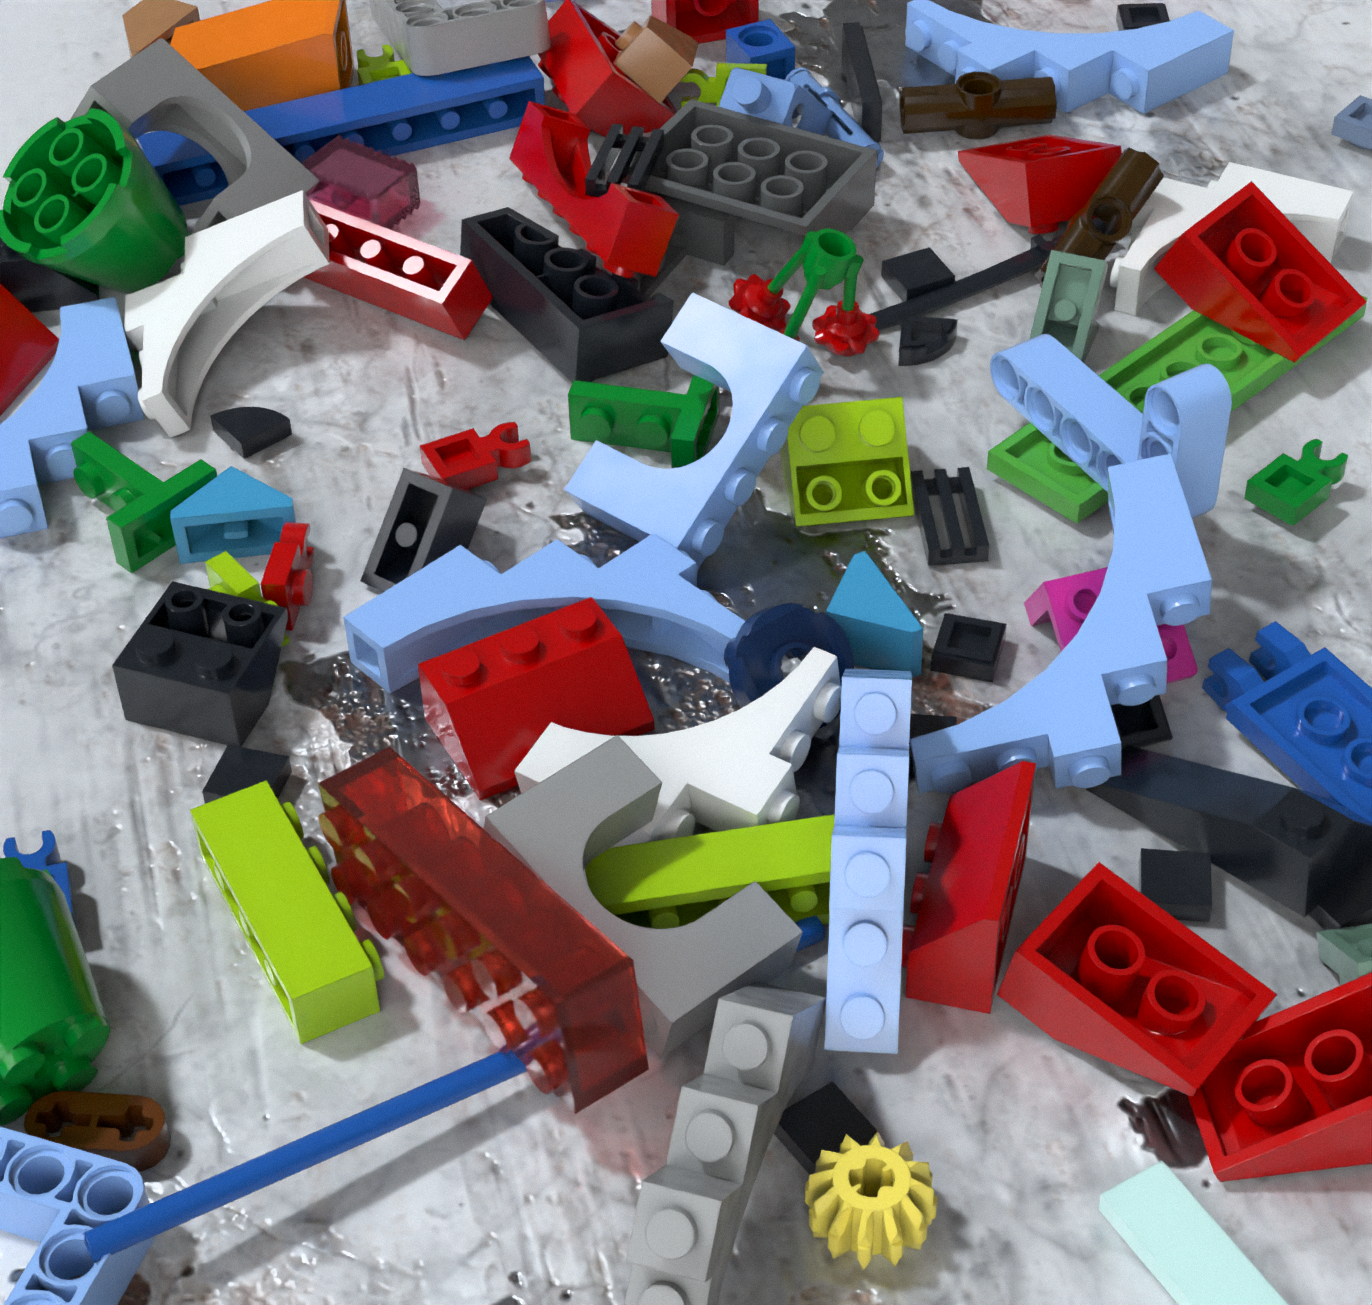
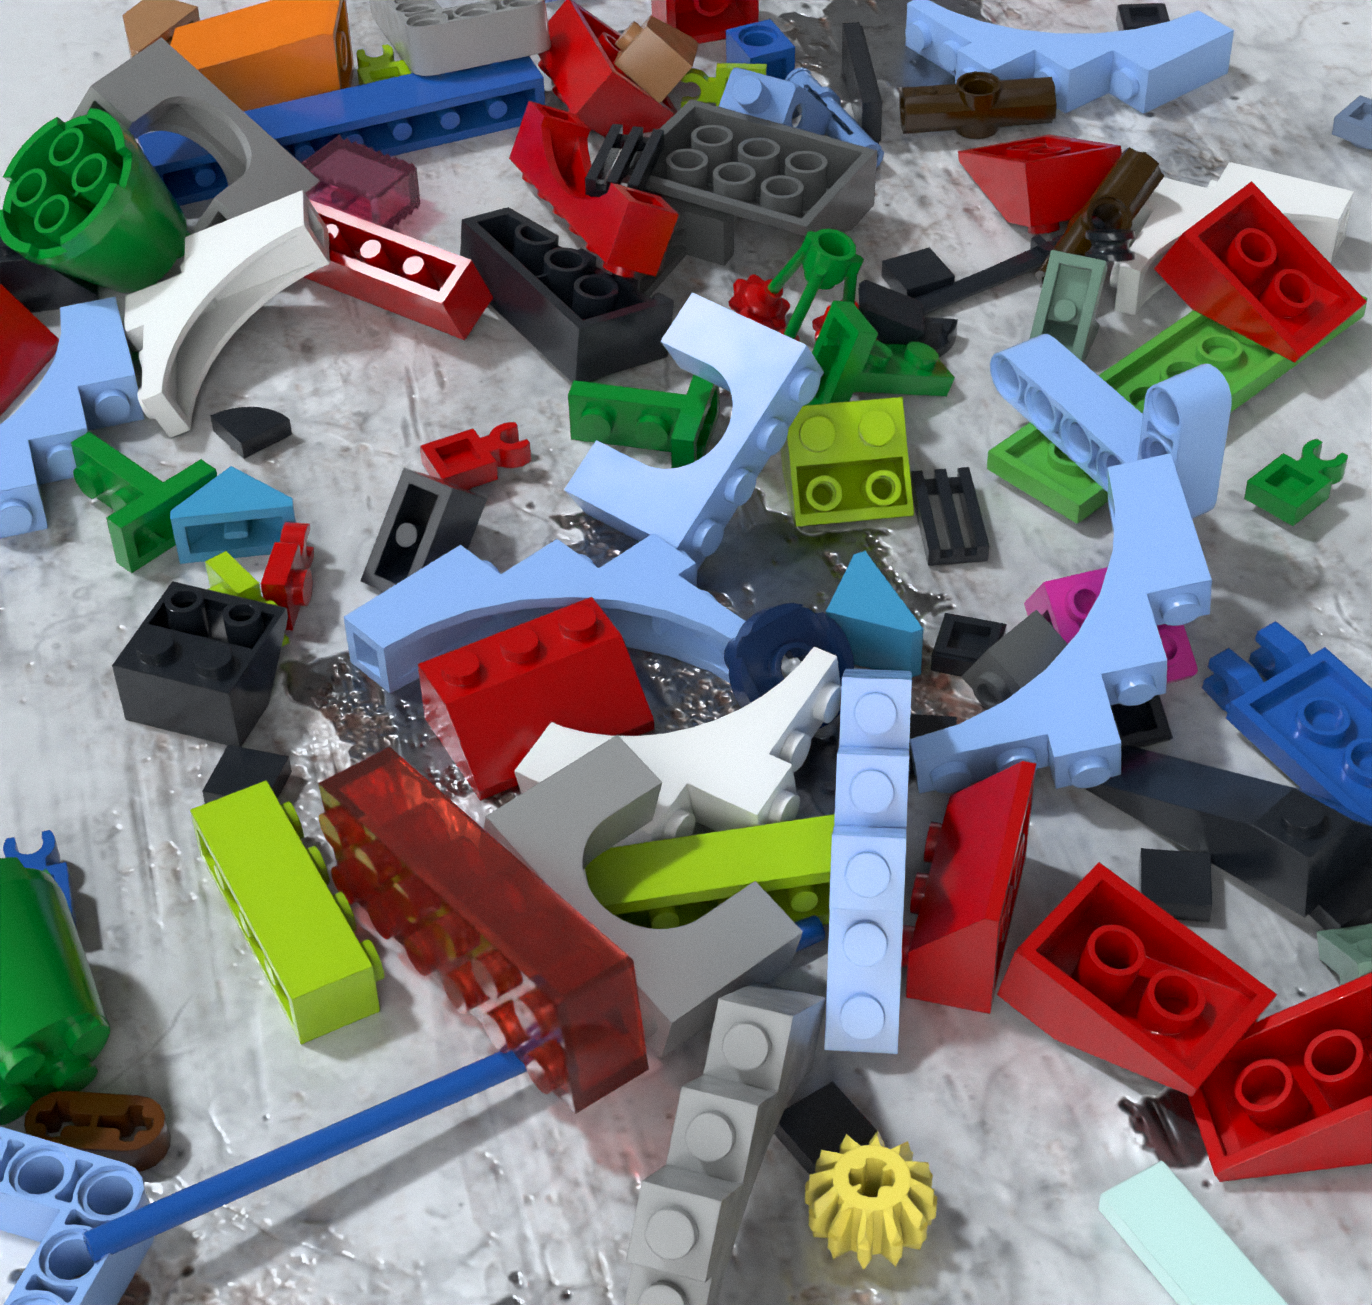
none -> green bracket [803,300,955,406]
none -> black slope [858,280,925,345]
none -> dark grey brick [962,609,1068,709]
none -> black bush [1085,229,1135,262]

